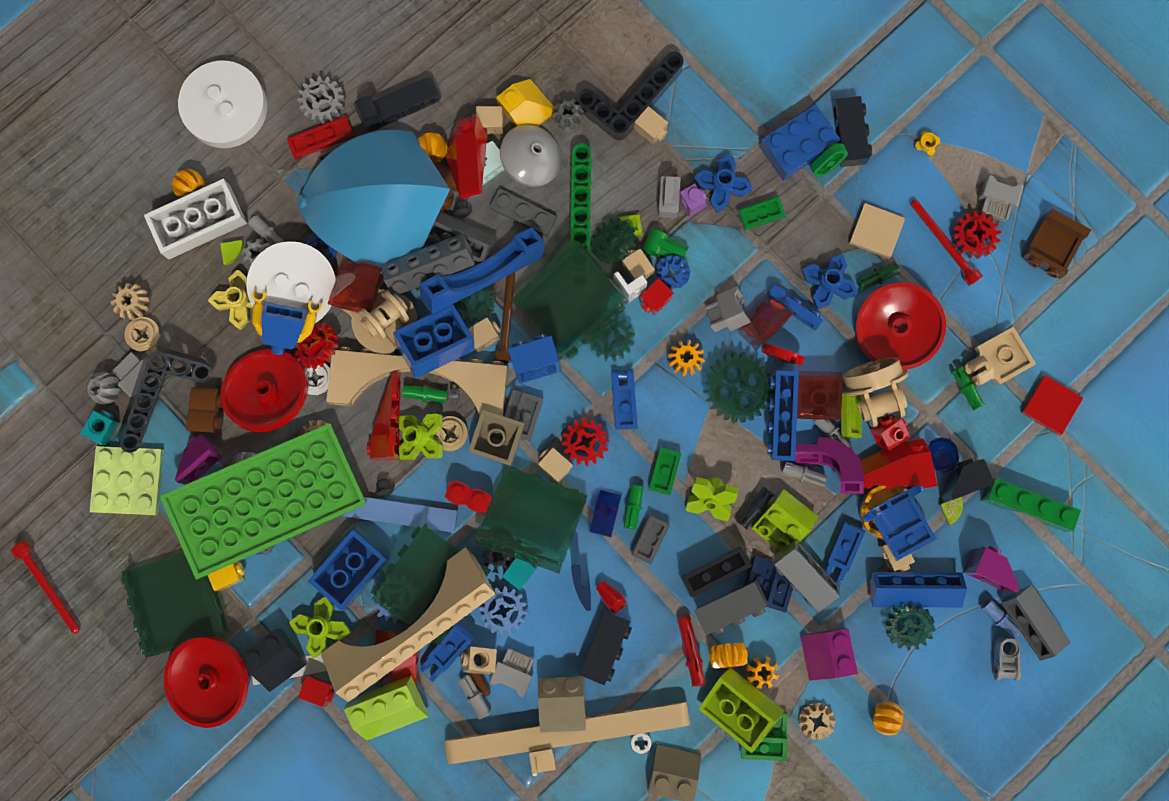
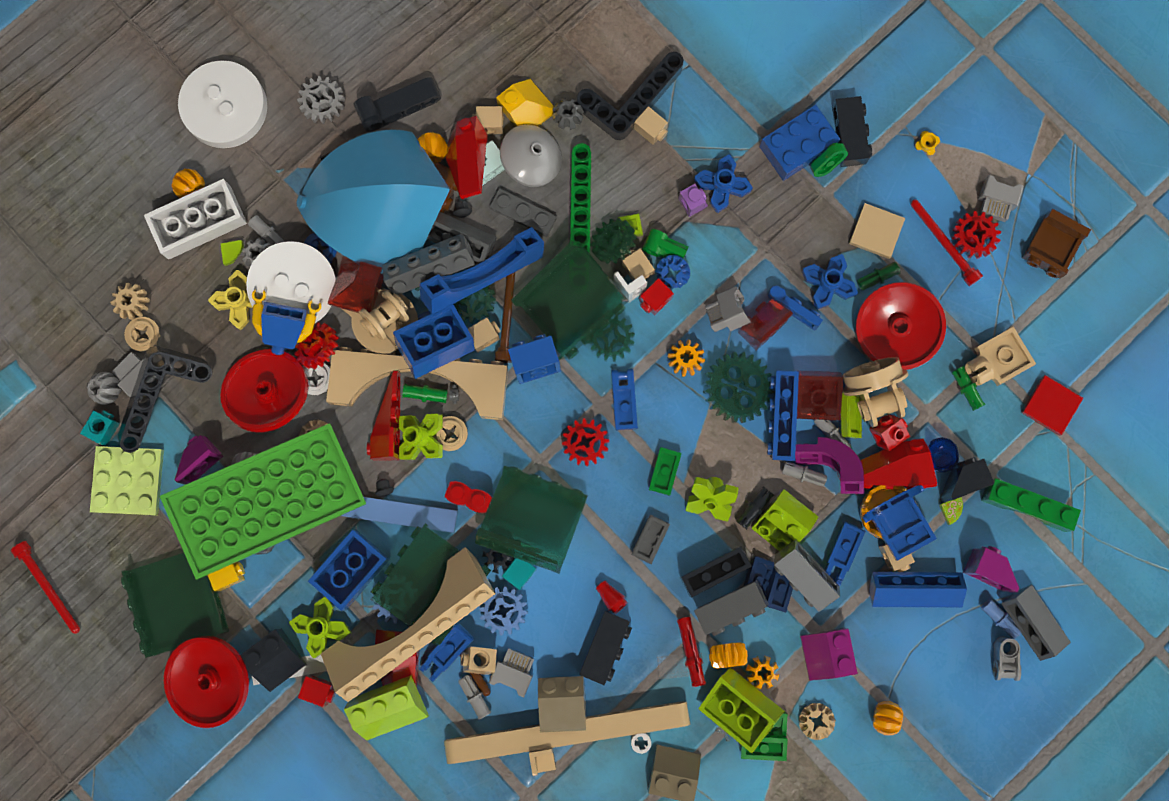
reddish brown brick [186,387,223,434] -> none
red tile [287,116,355,160] -> none
dark tan slope [468,410,525,466] -> none
dark grey plate [504,390,543,441] -> none
tan brick [538,448,573,483] -> none
dark blue slope [571,565,591,611] -> none
clear blue slope [589,490,622,538] -> none
green axle [624,485,644,530] -> none
light grey piece [658,176,680,218] -> none
green plate [738,196,786,231] -> none
red tile [761,344,805,366] -> none
clear green gear [884,602,936,651] -> none

